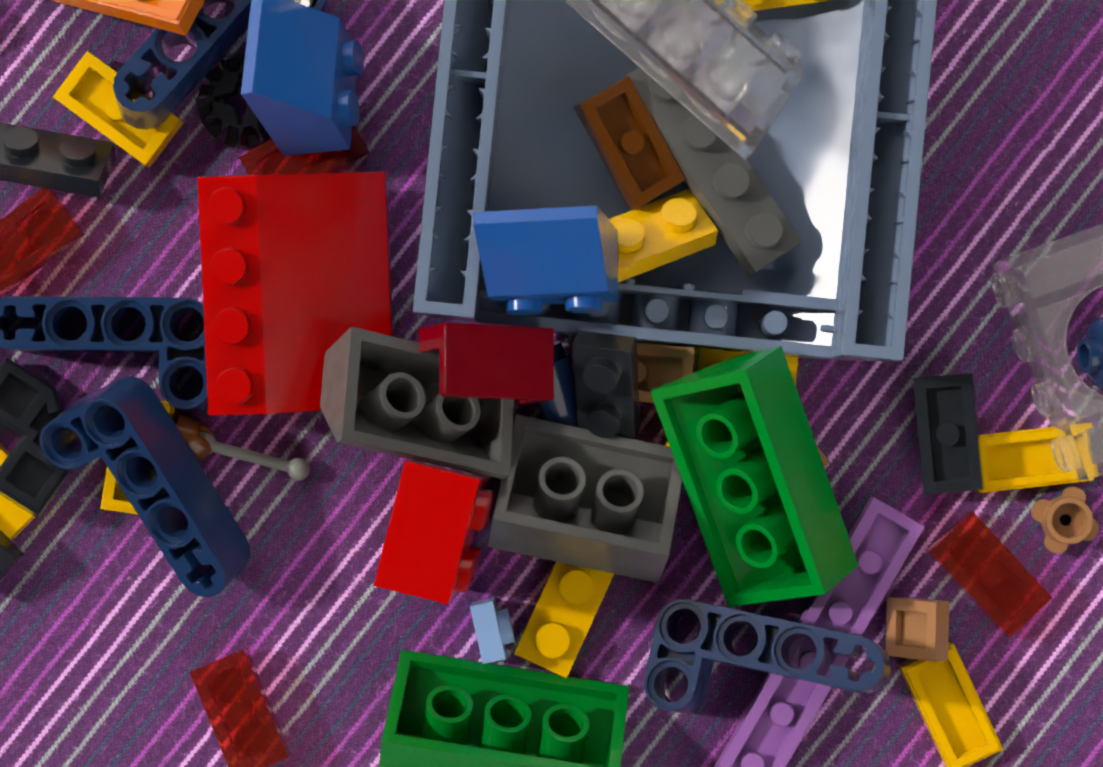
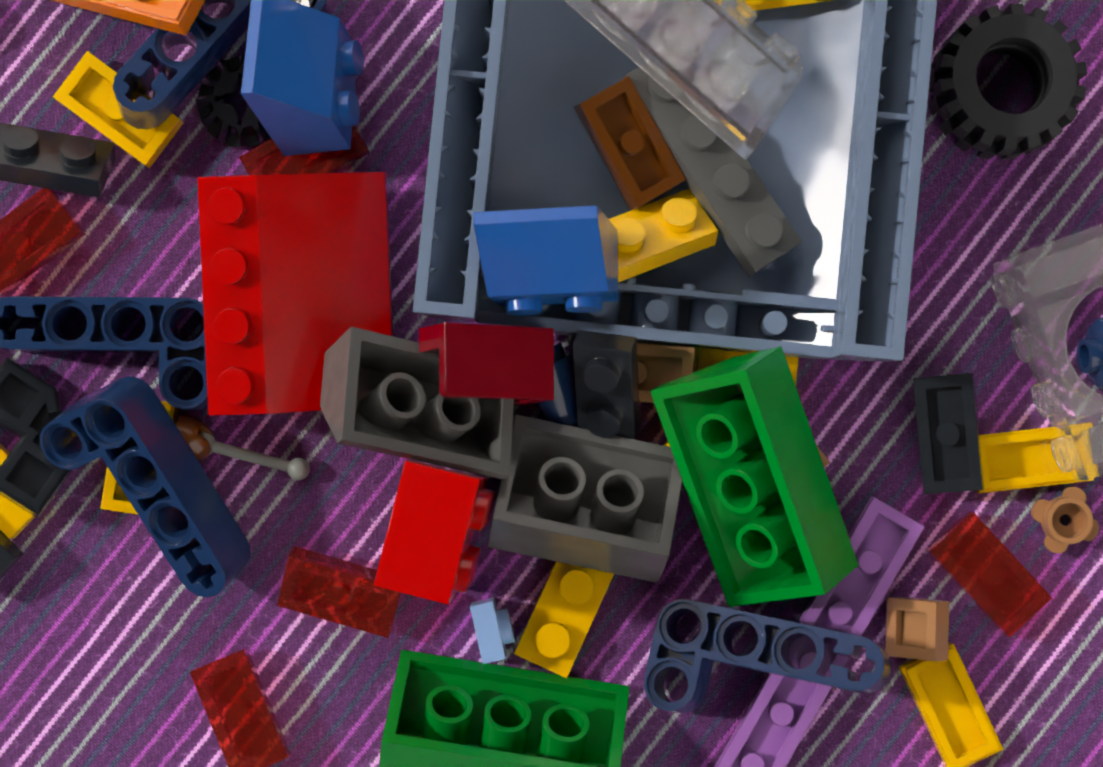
none -> clear red plate [277,546,402,638]
none -> black tyre [929,3,1087,160]

